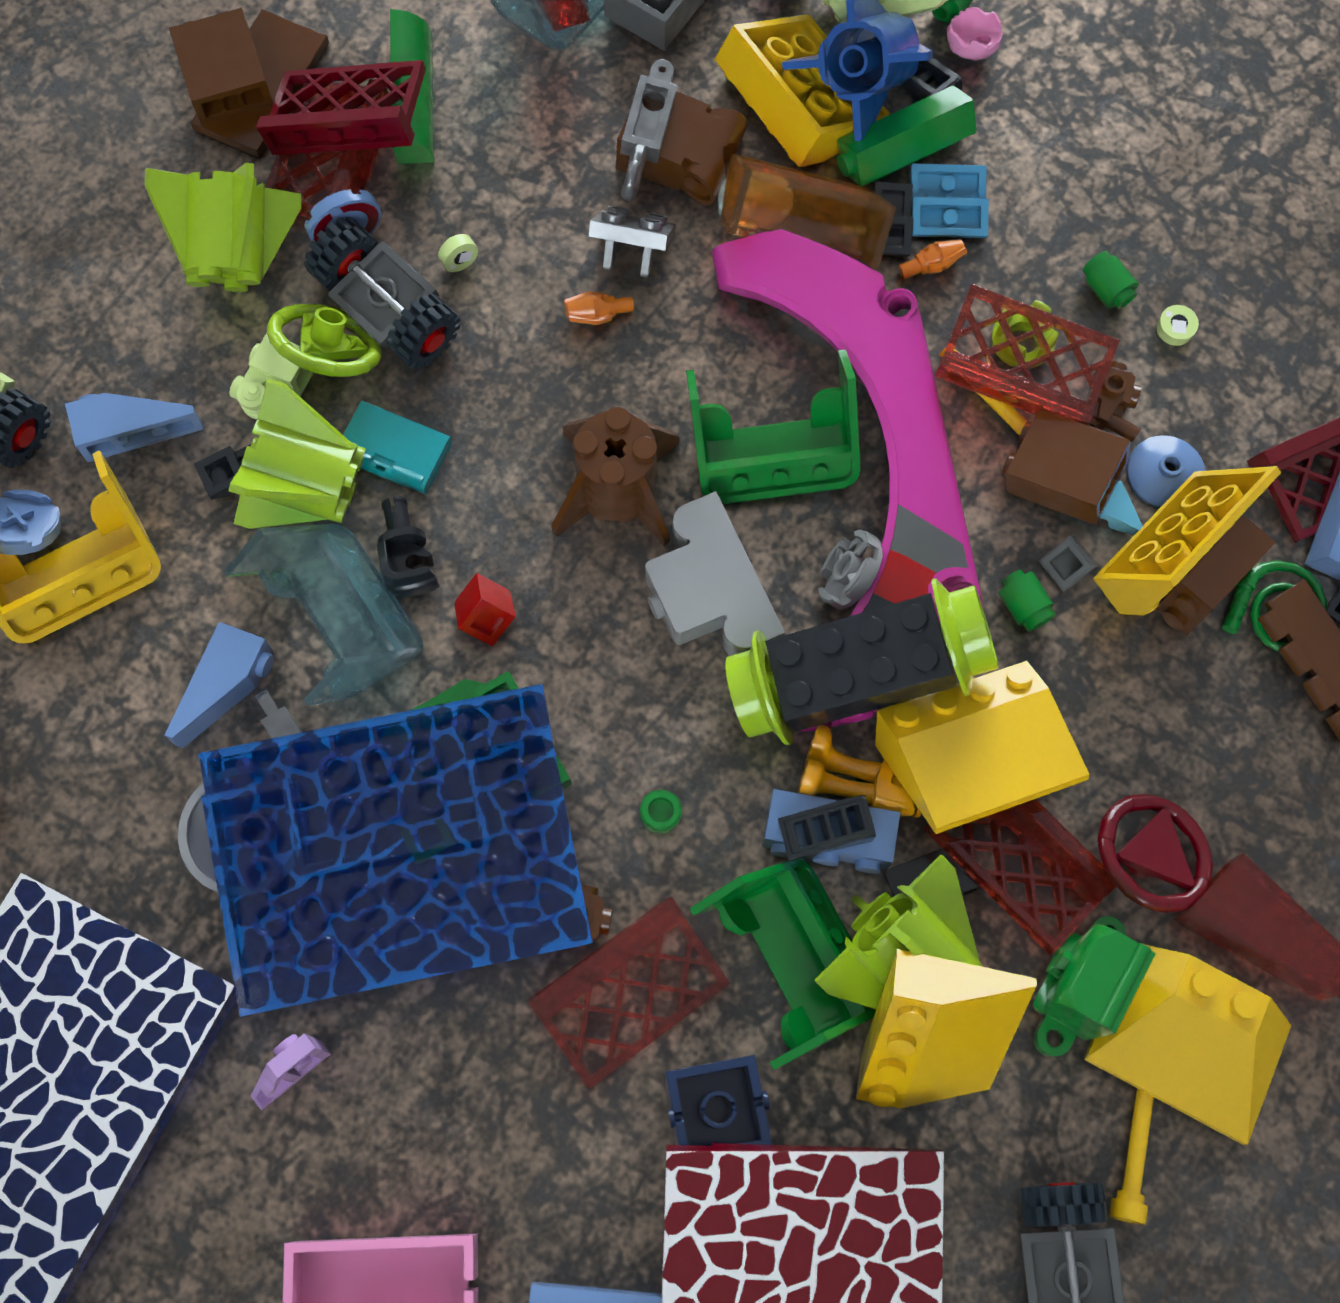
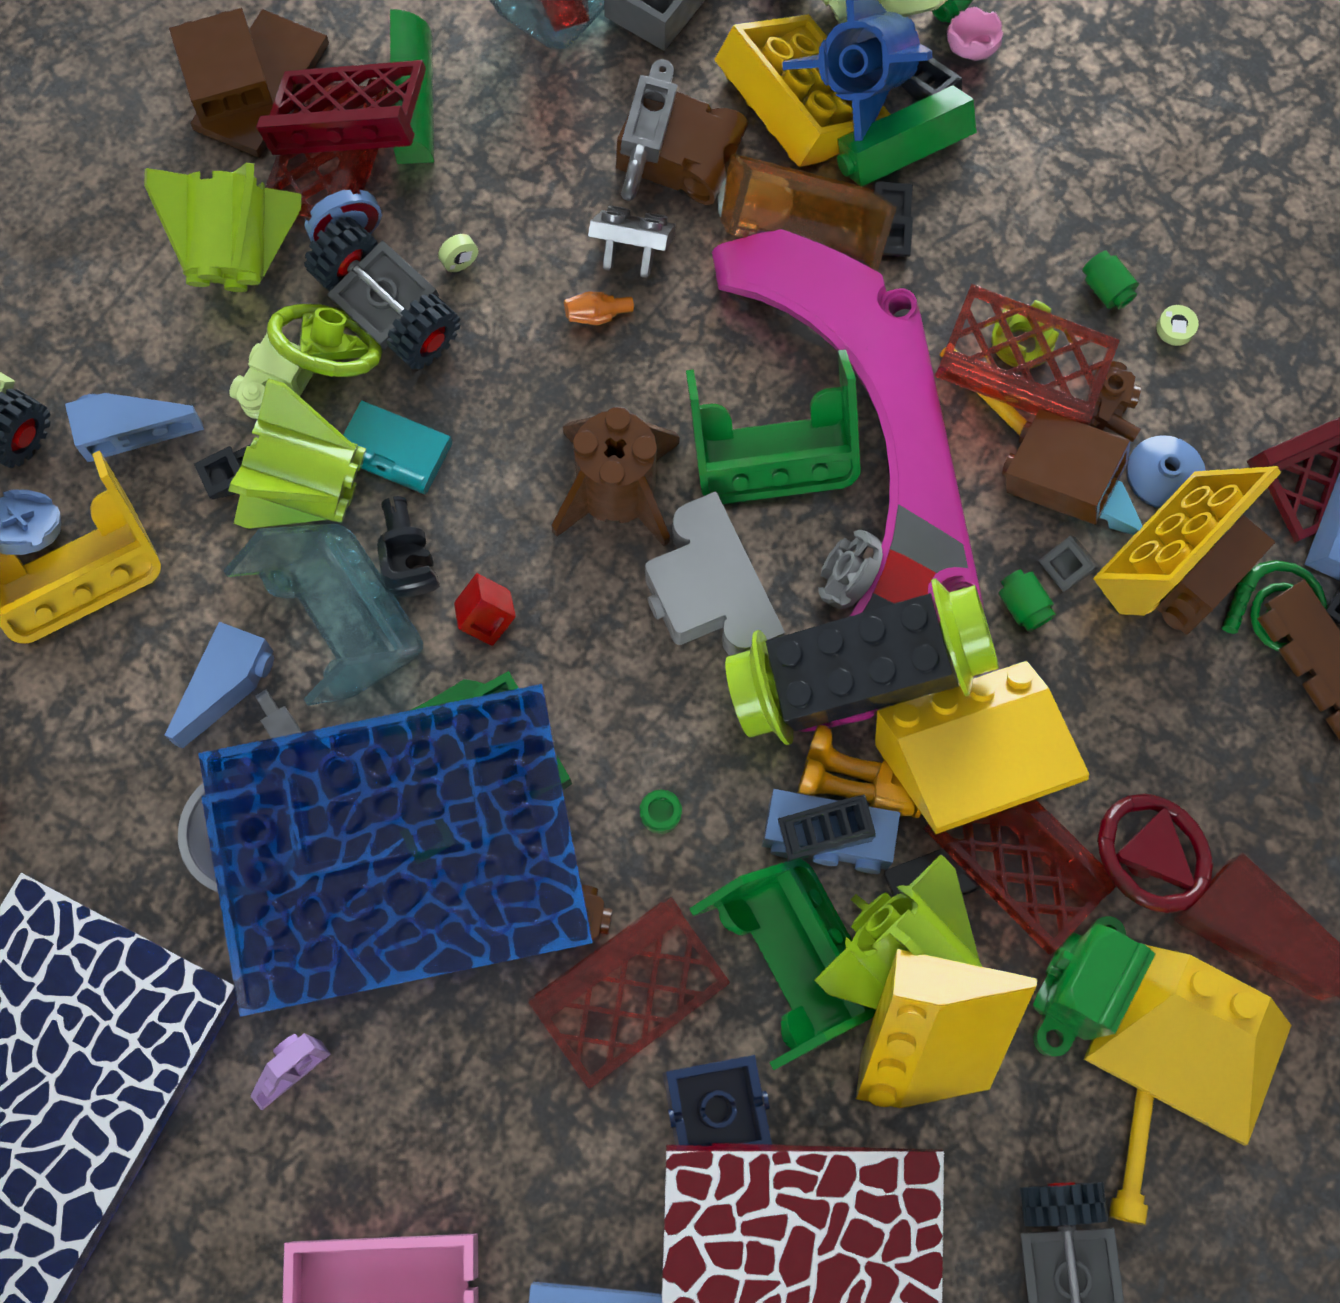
orange piece [898,239,967,279] -> none
dark azure slope [909,164,989,238] -> none

